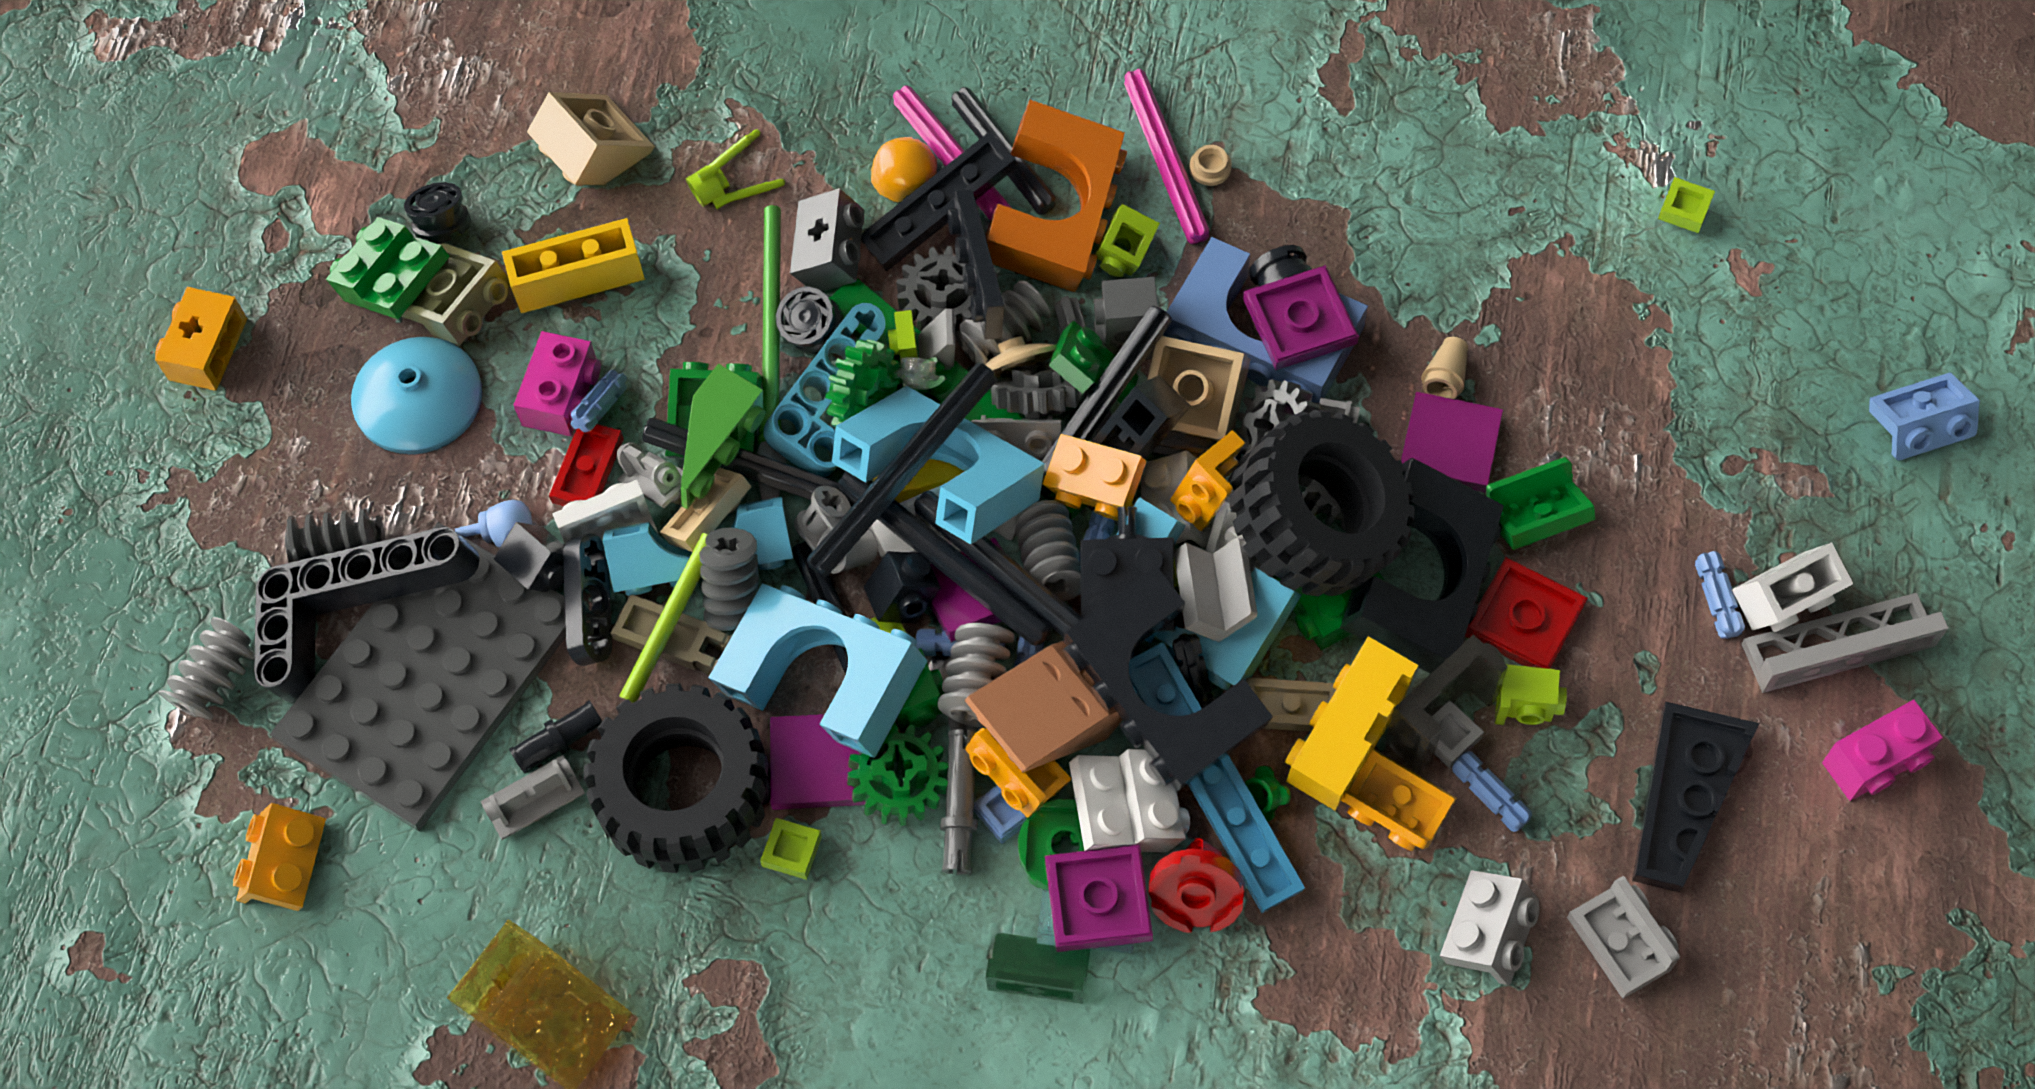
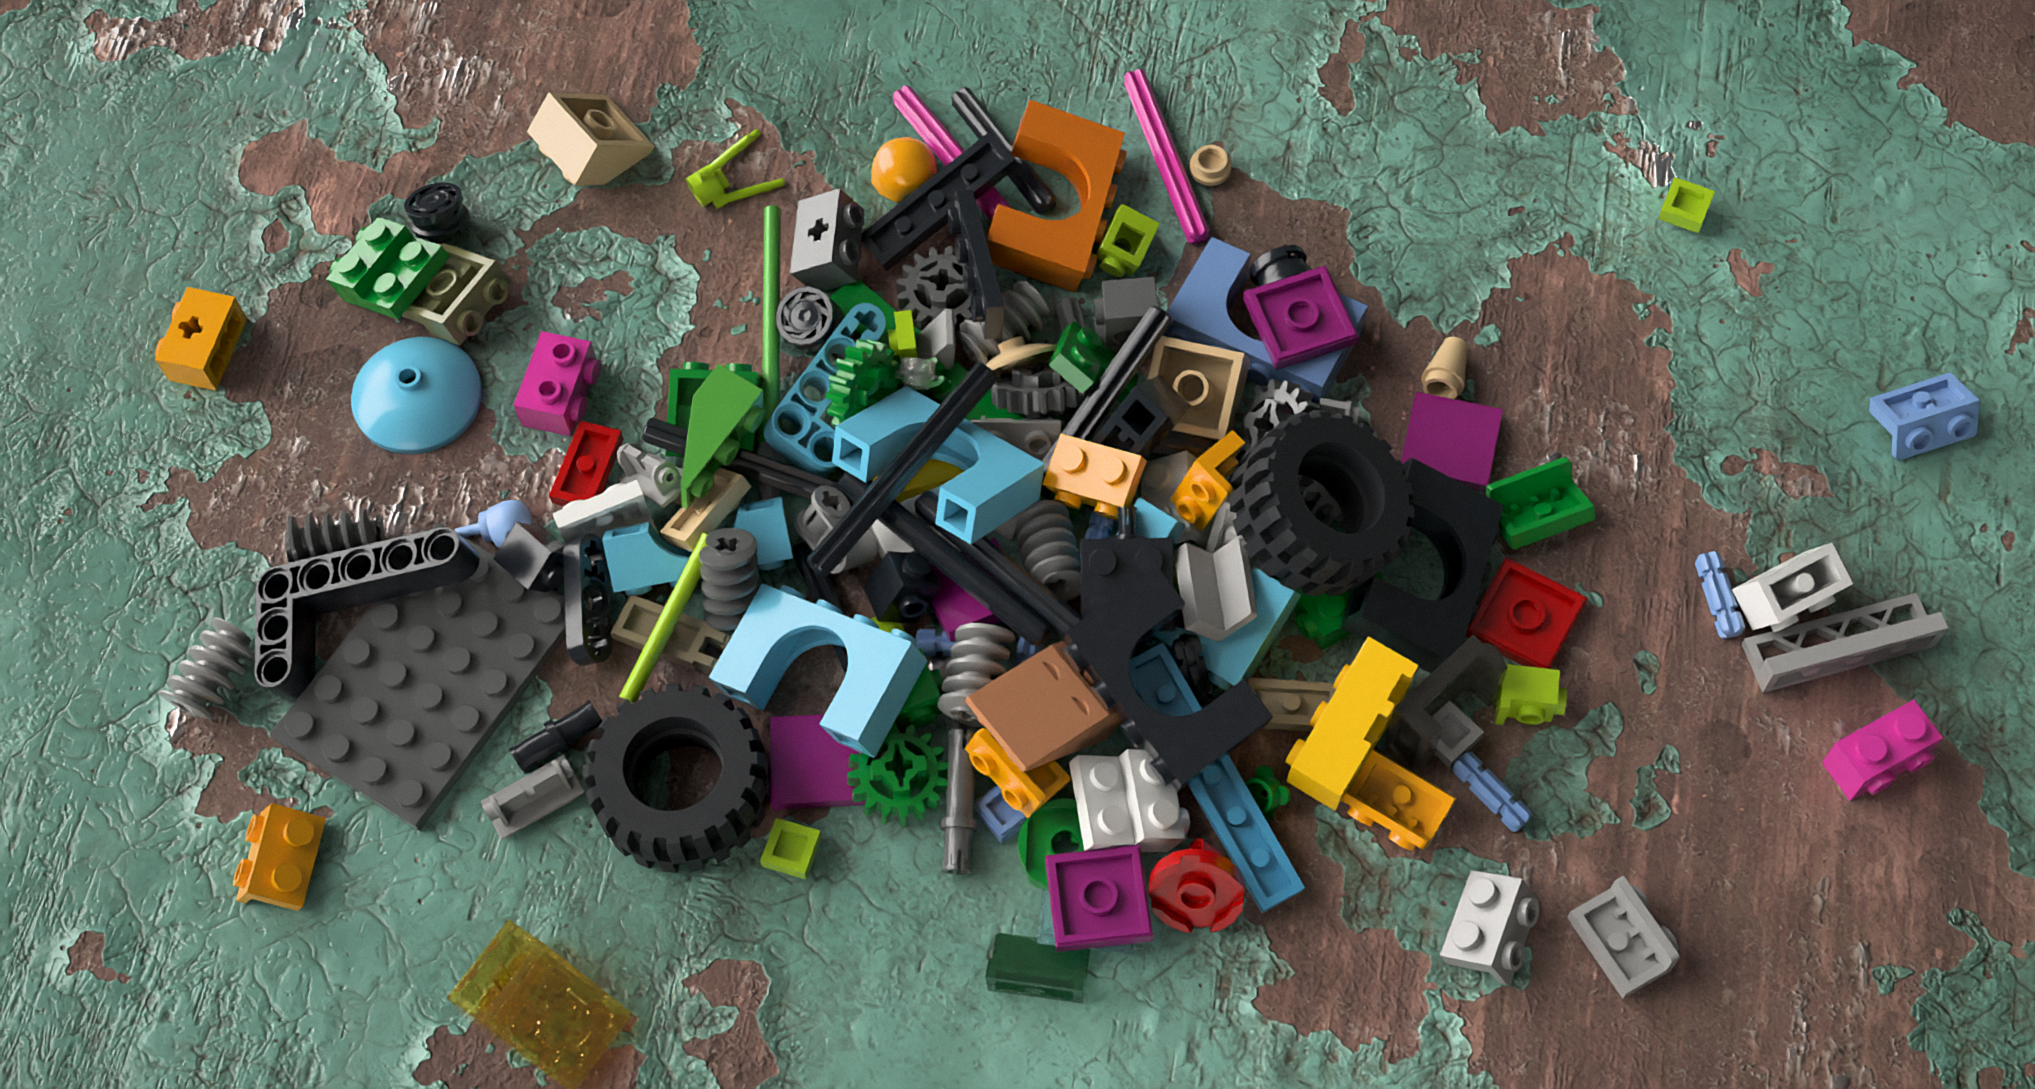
yellow brick [502,218,645,313] -> none
medium blue axle [571,370,627,433] -> none
black wing [1632,702,1760,892] -> none

